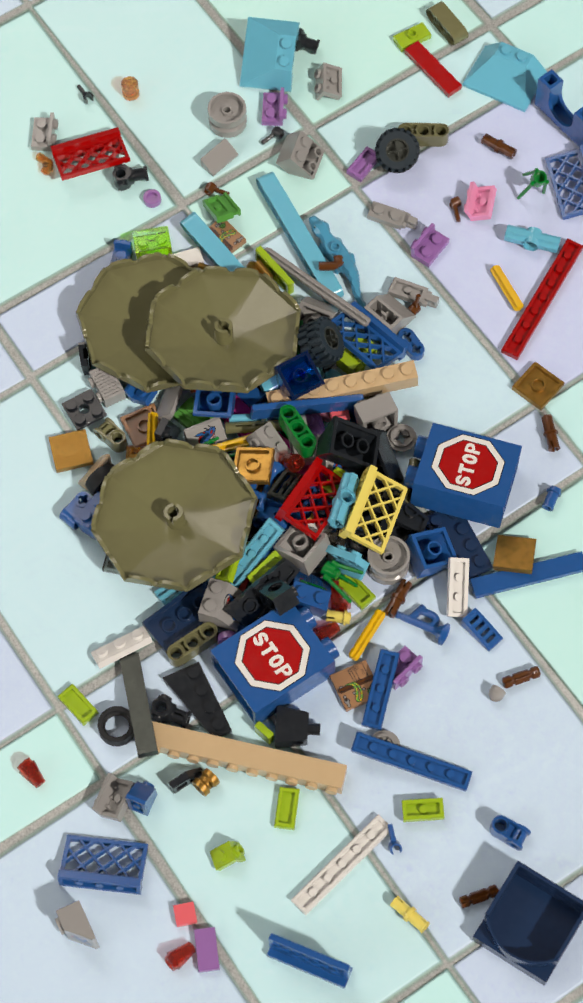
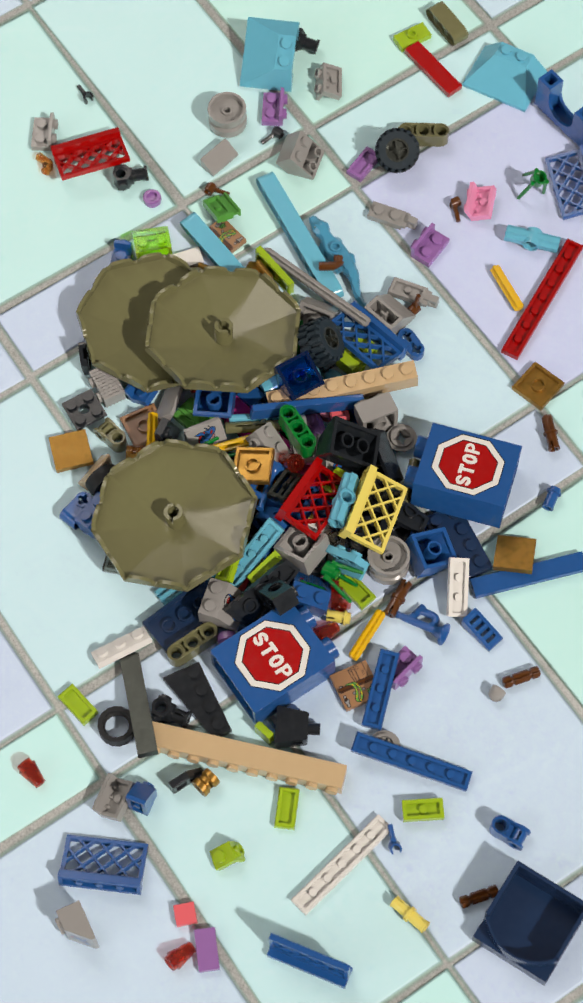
clear orange wheel [121,76,140,101] -> none
reddish brown pin [481,133,517,159] -> none

